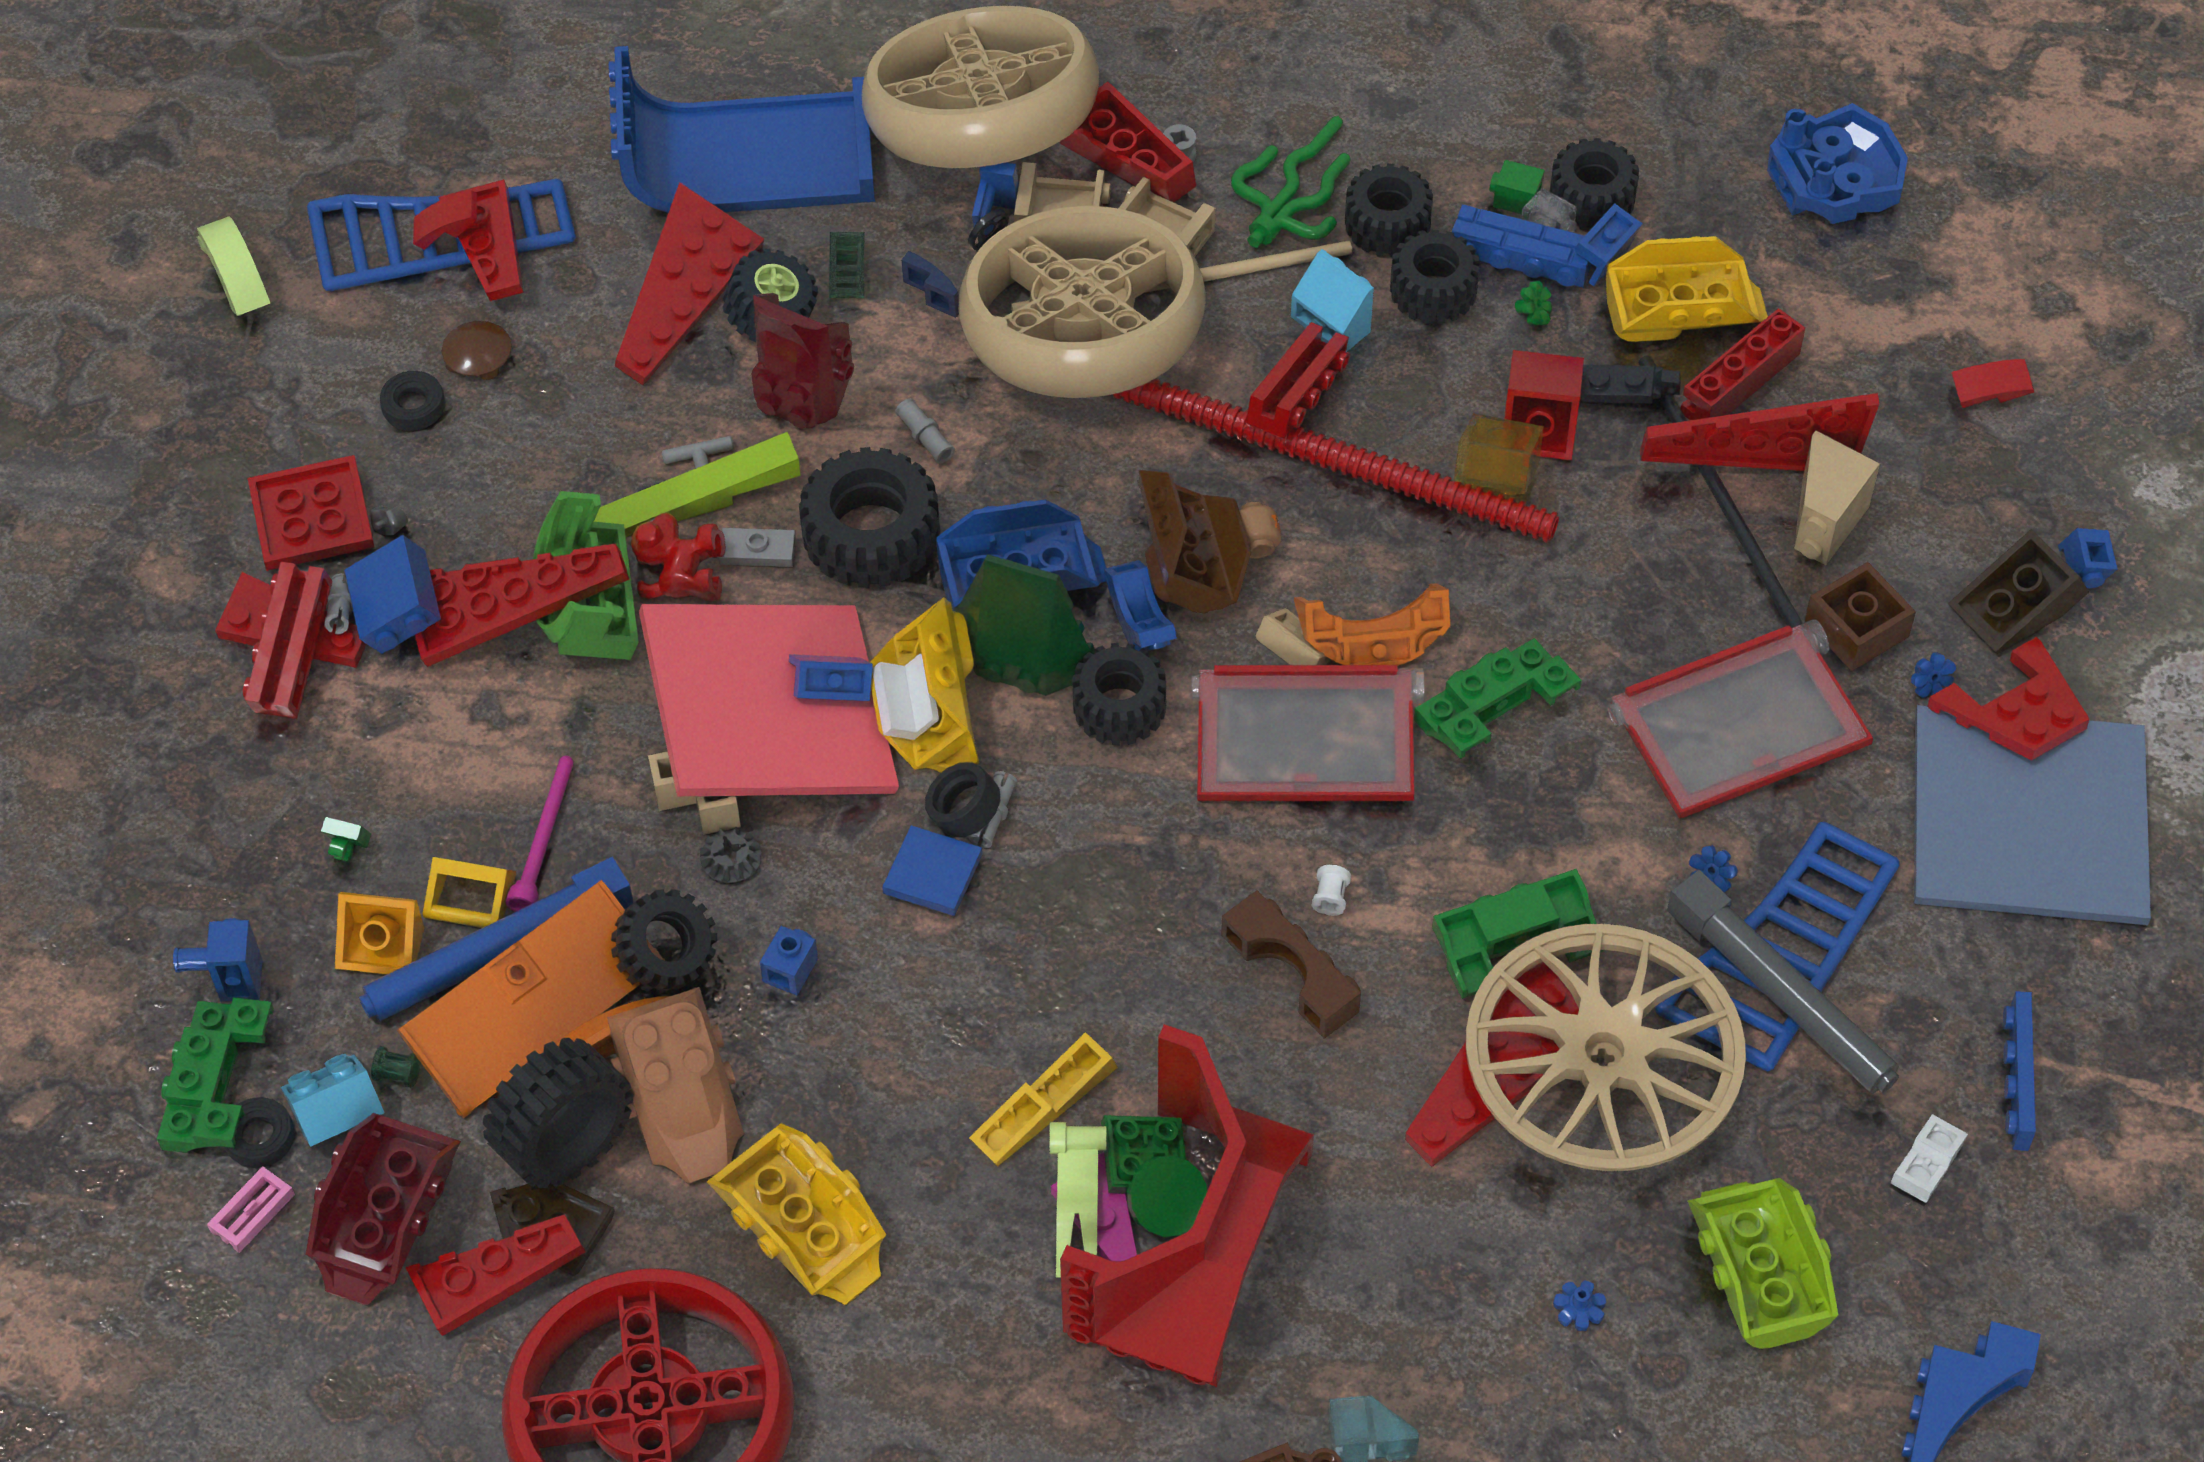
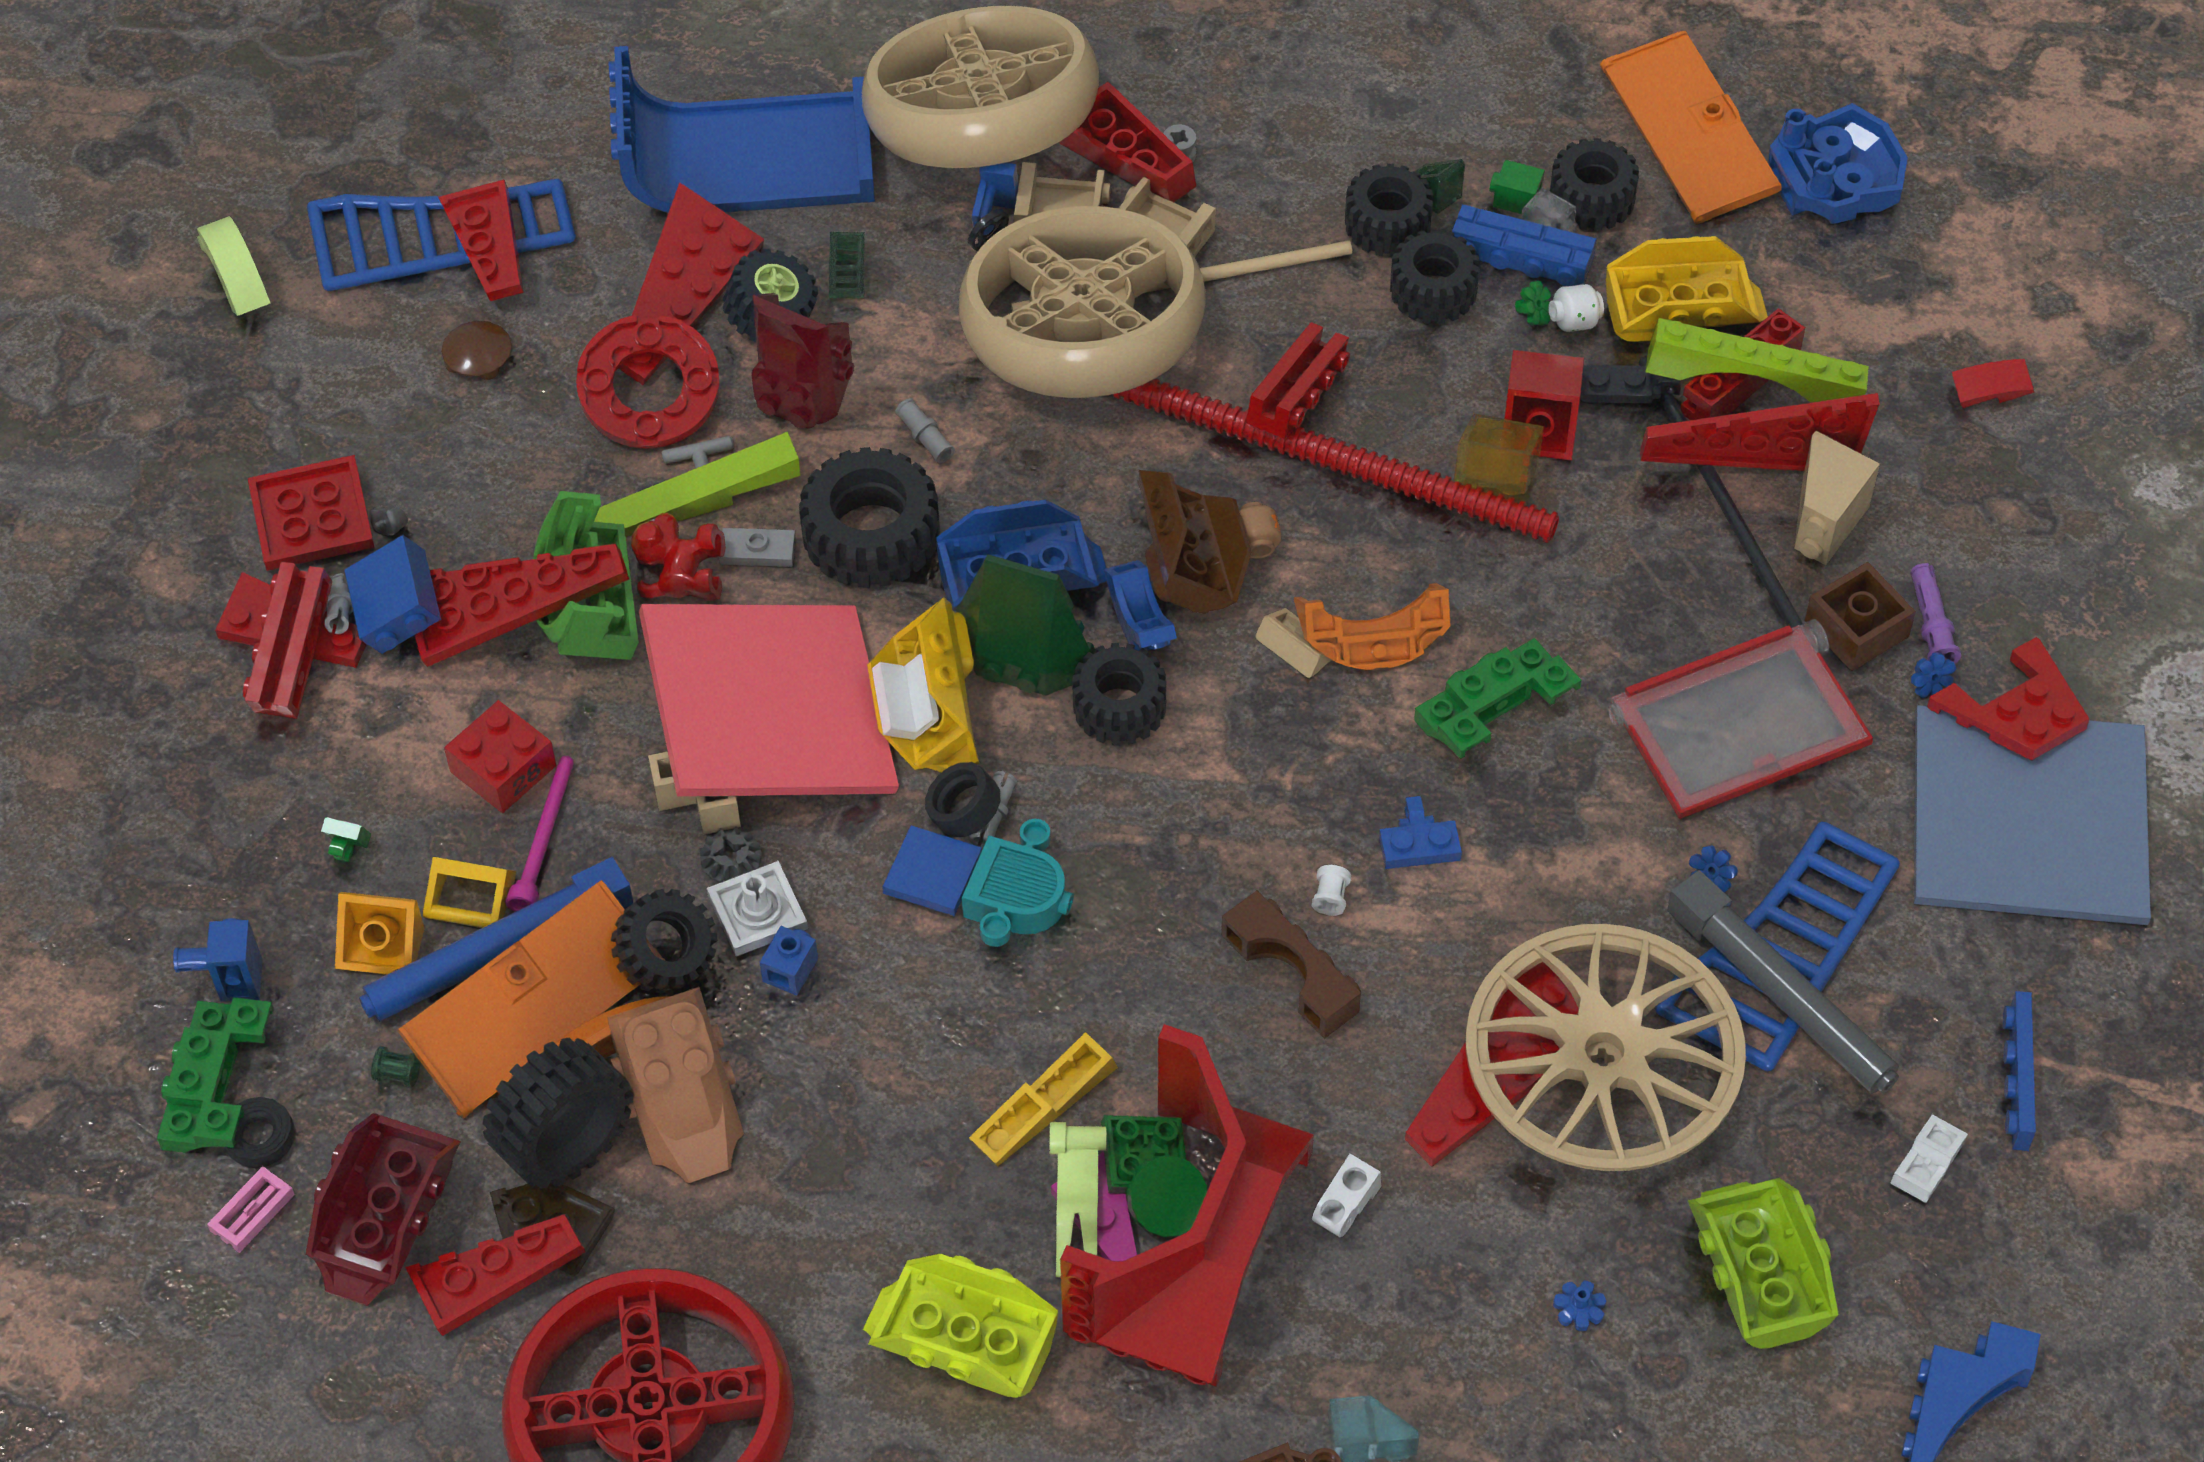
medium azure slope [281,1054,385,1147] -> none
black tyre [380,371,445,431] -> none
red slope [413,191,477,250] -> none
yellow slope [707,1123,886,1305] -> none
blue panel [789,654,873,701] -> none
dark blue slope [901,251,959,318] -> none
clear door [1191,665,1424,801] -> none
green plant [1231,116,1351,248] -> none
medium azure slope [1291,249,1374,352] -> none
green bracket [1432,869,1605,999] -> none
blue panel [1574,203,1643,287] -> none
dark brown slope [1948,529,2089,654] -> none
blue brick [2058,528,2118,588] -> none
none -> red brick [444,700,557,814]
none -> red plate [576,315,720,449]
none -> white plate [707,861,808,956]
none -> neon yellow slope [863,1254,1058,1398]
none -> teal piece [962,819,1074,947]
none -> white leg [1312,1154,1381,1237]
none -> blue hinge [1379,796,1462,869]
none -> clear green slope [1416,159,1465,214]
none -> white head [1549,284,1604,332]
none -> orange door [1600,30,1782,224]
none -> lime arch [1645,318,1869,403]
none -> medium lavender pin [1910,563,1961,664]

